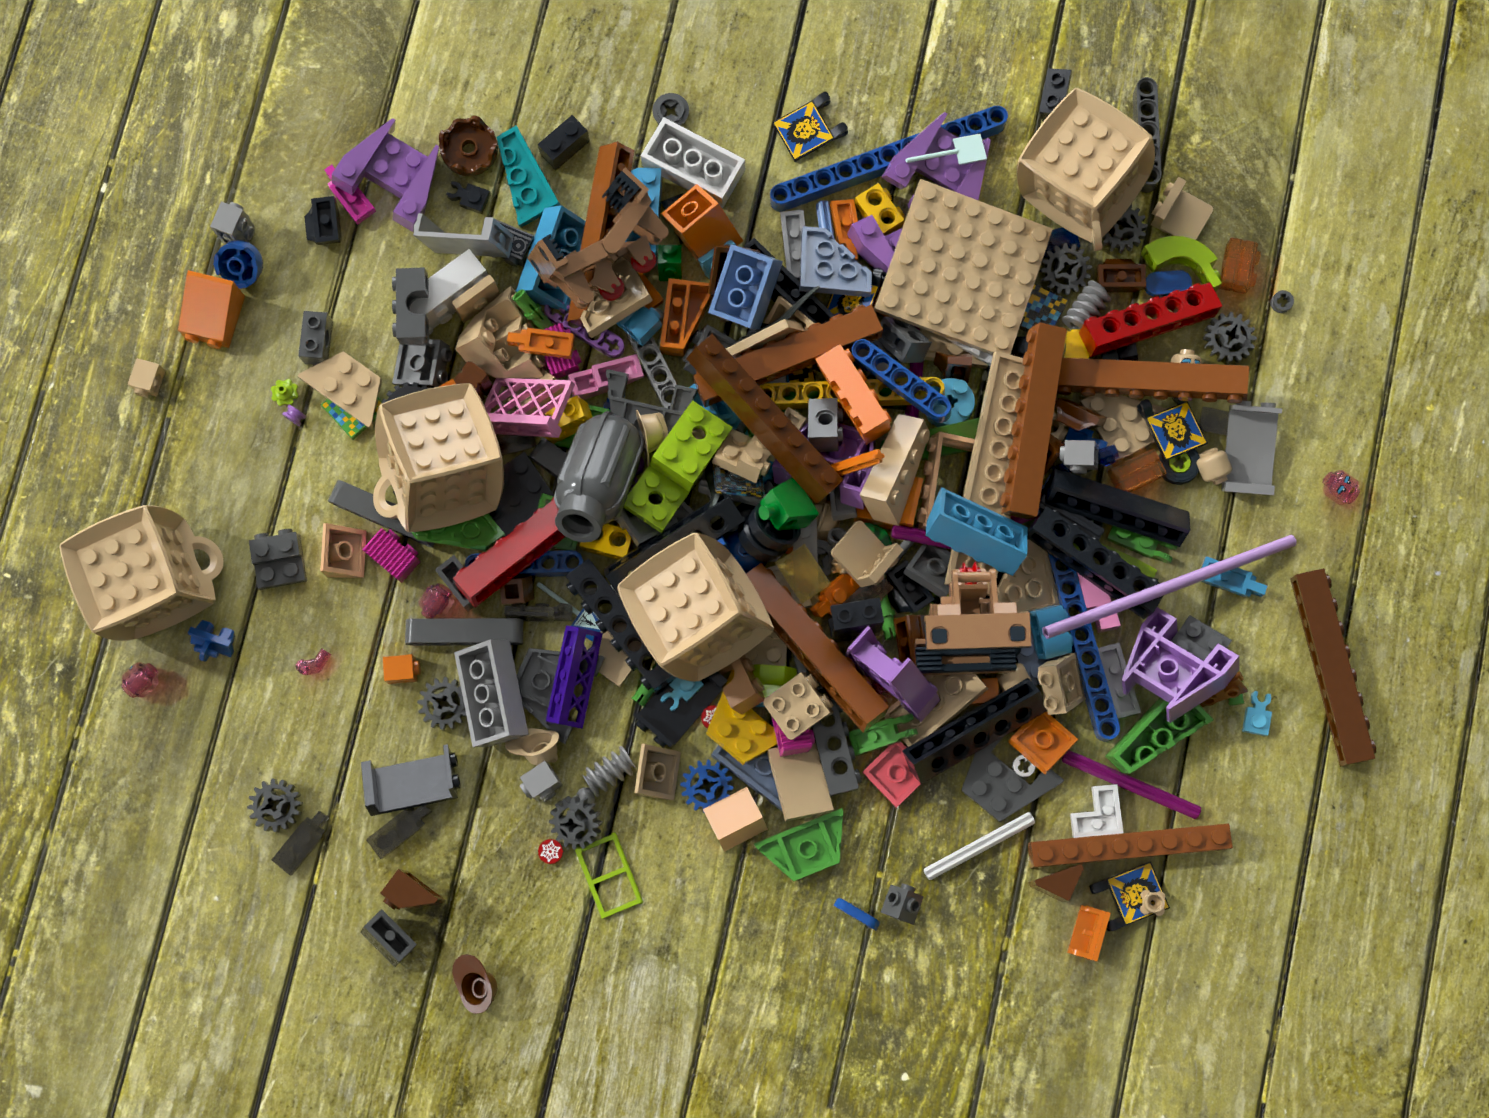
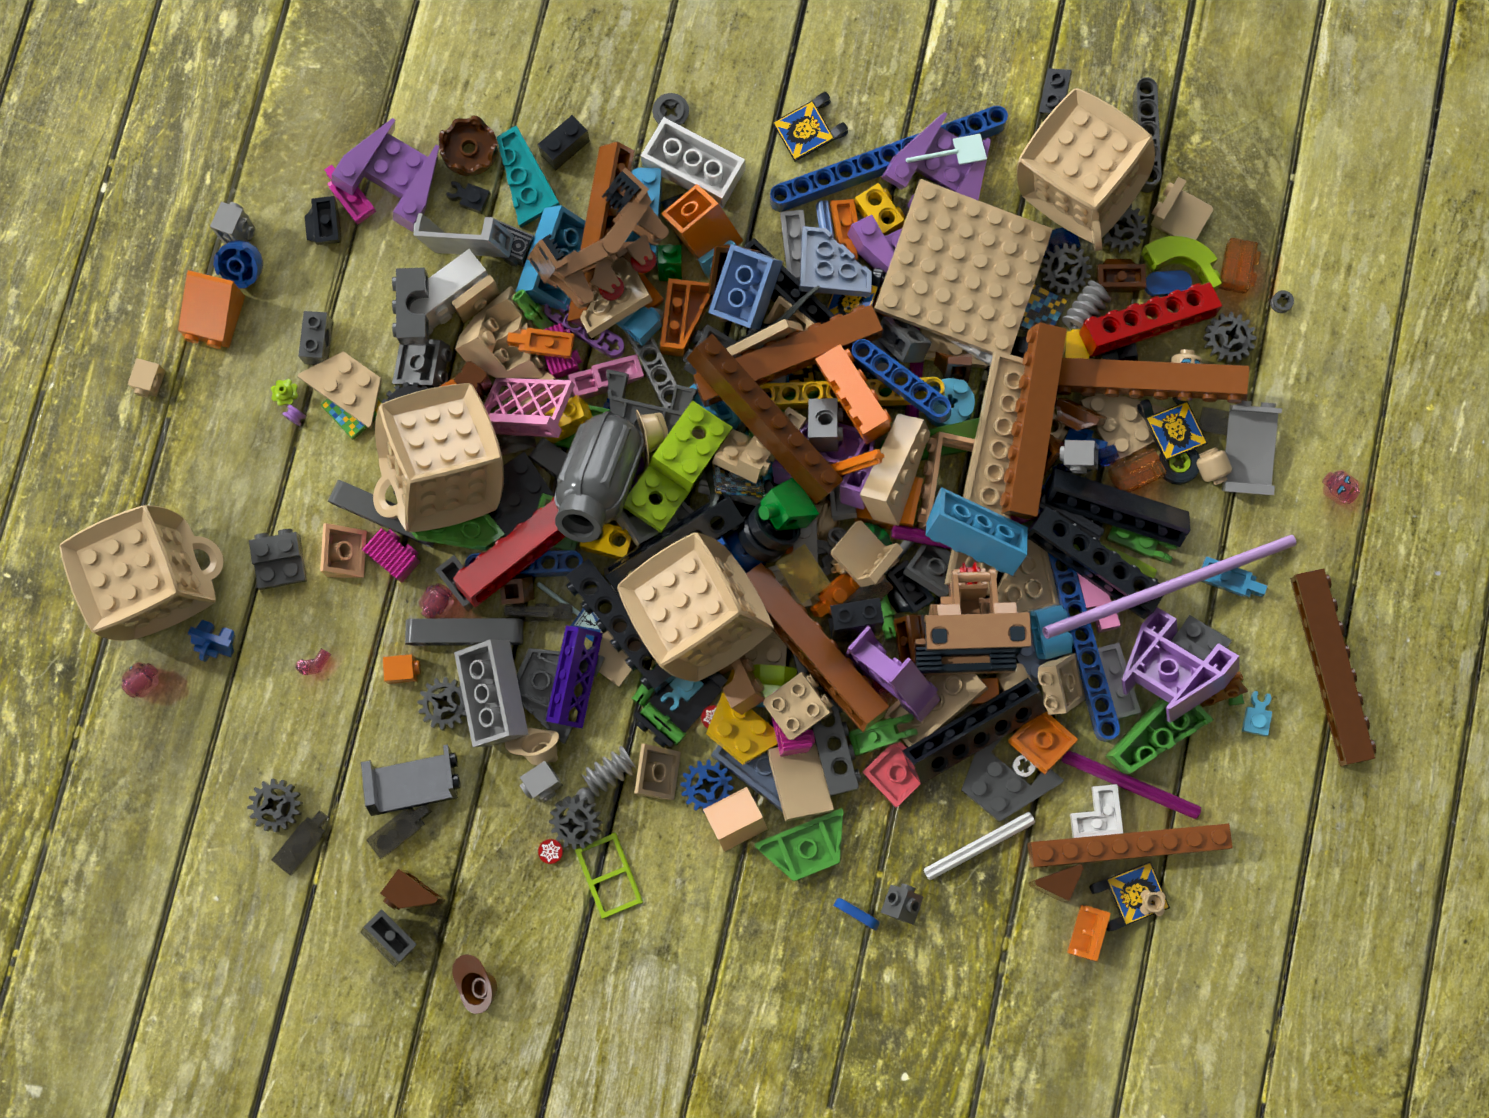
none -> bright green pin [640,702,686,746]

